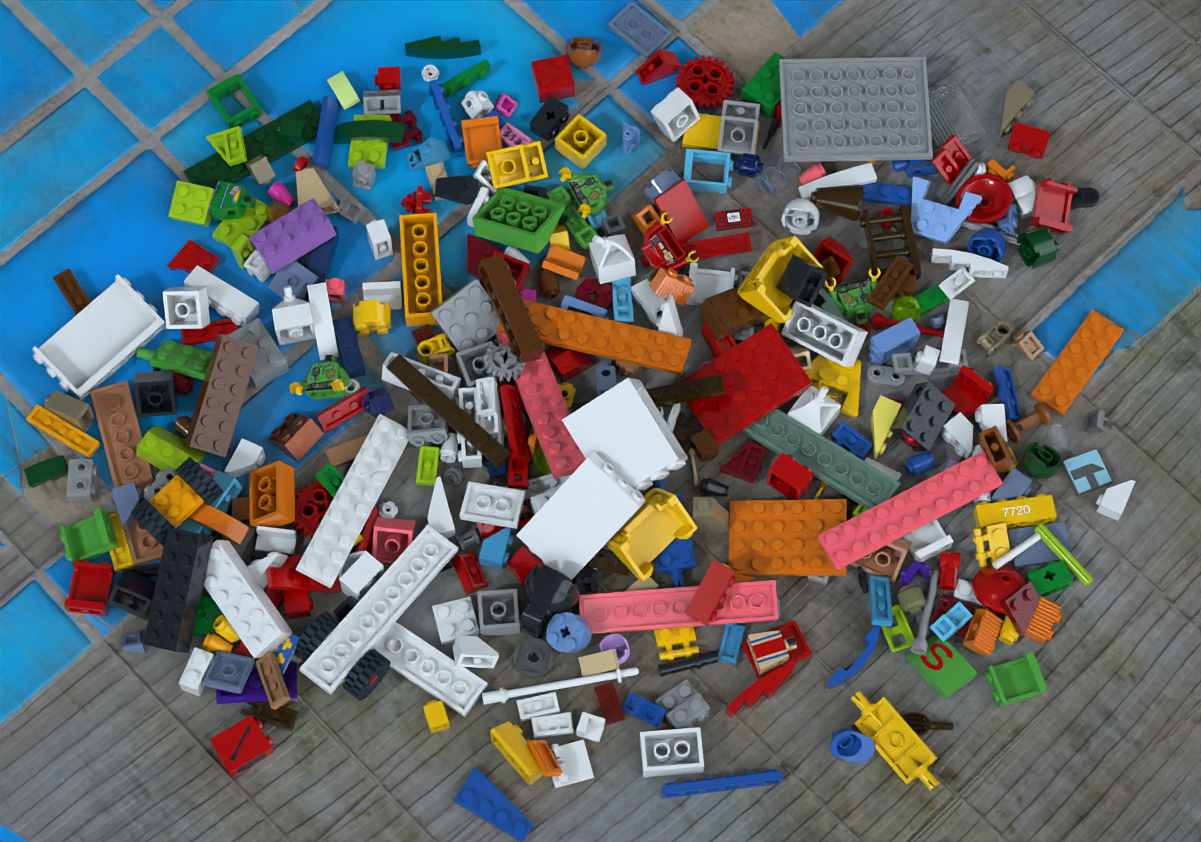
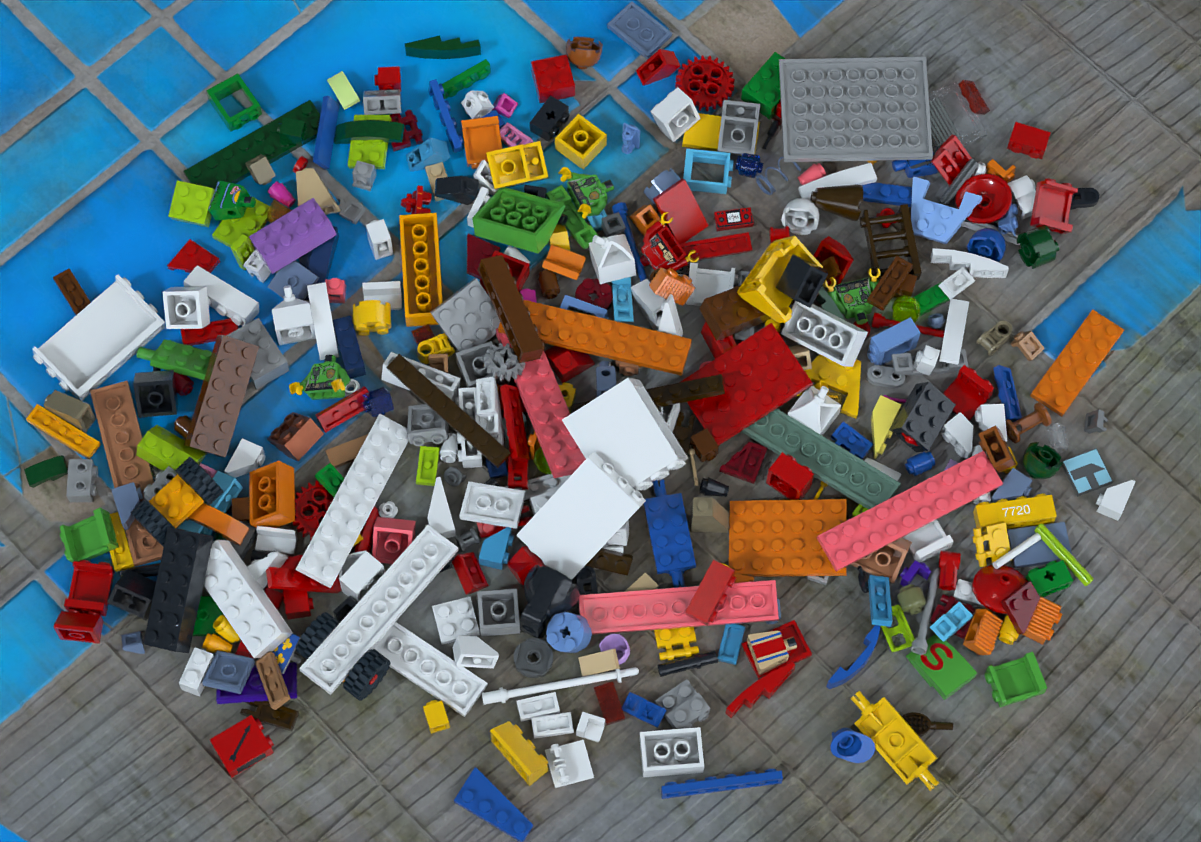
lime wing [206,126,247,166] -> none
white plate [421,65,439,82] -> none
orange tile [527,740,563,777] -> none
yellow windscreen [606,488,698,581] -> none
dark tan slope [999,80,1035,138] -> none
none -> red slope [54,609,104,644]
none -> blue piece [612,202,647,281]
none -> red bush [769,226,790,243]
none -> clear red plate [958,80,990,115]

